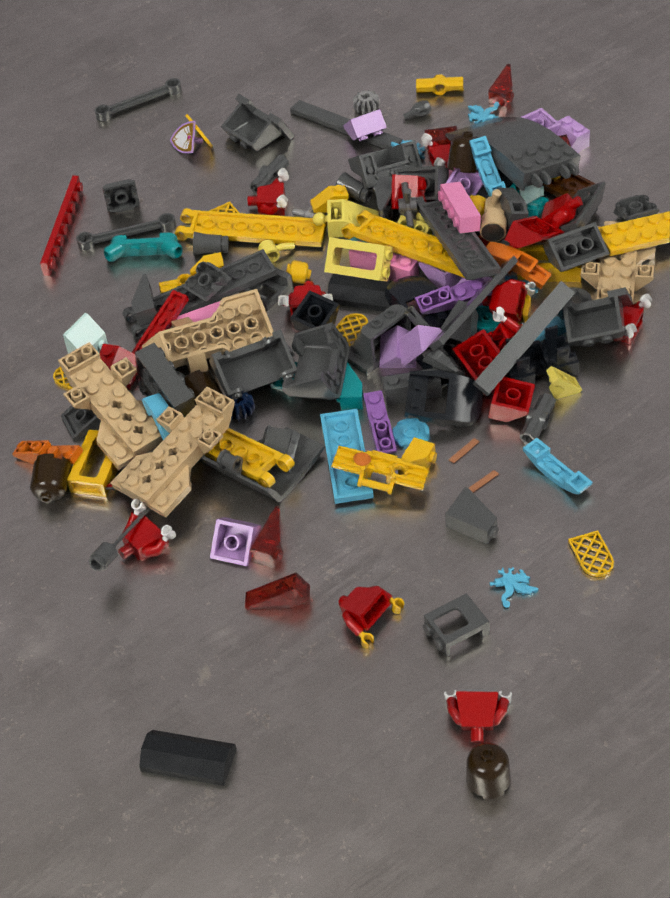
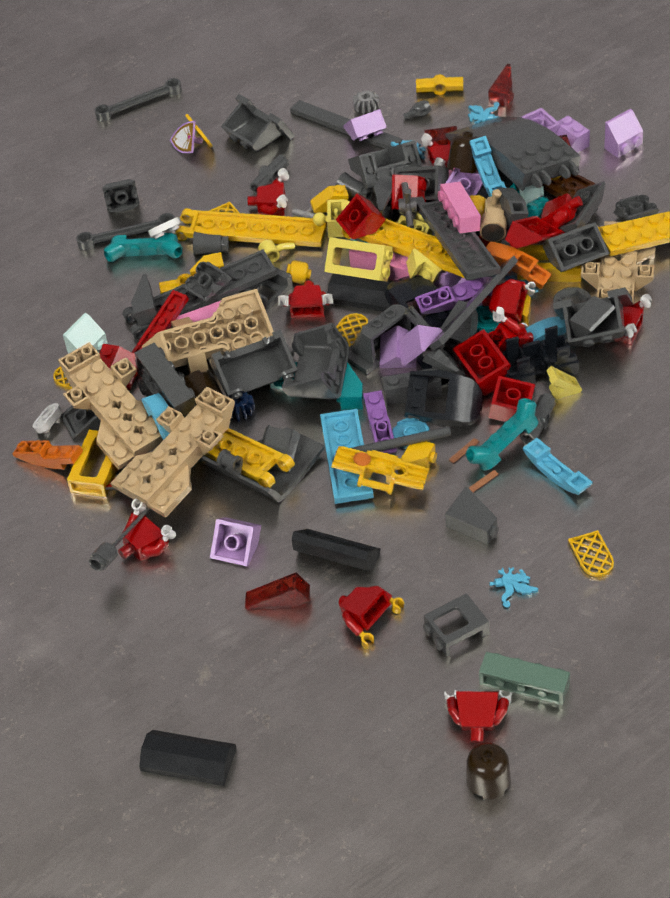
dark brown cylinder [30,454,72,503] -> none
red plate [40,175,83,276] -> none
clear red slope [250,506,284,568] -> none
black slope [290,290,340,332] -> none
dark grey tile [473,281,575,396] -> none
none -> white plate [33,403,63,434]
none -> white plate [148,217,181,239]
none -> black piece [292,529,381,571]
none -> red slope [336,193,386,240]
none -> dark grey piece [336,426,451,452]
none -> light yellow slope [406,248,442,283]
none -> teal plate [466,398,539,470]
none -> sand green brick [479,652,570,705]
none -> dark grey slope [569,296,616,338]
none -> lavender slope [604,109,643,158]

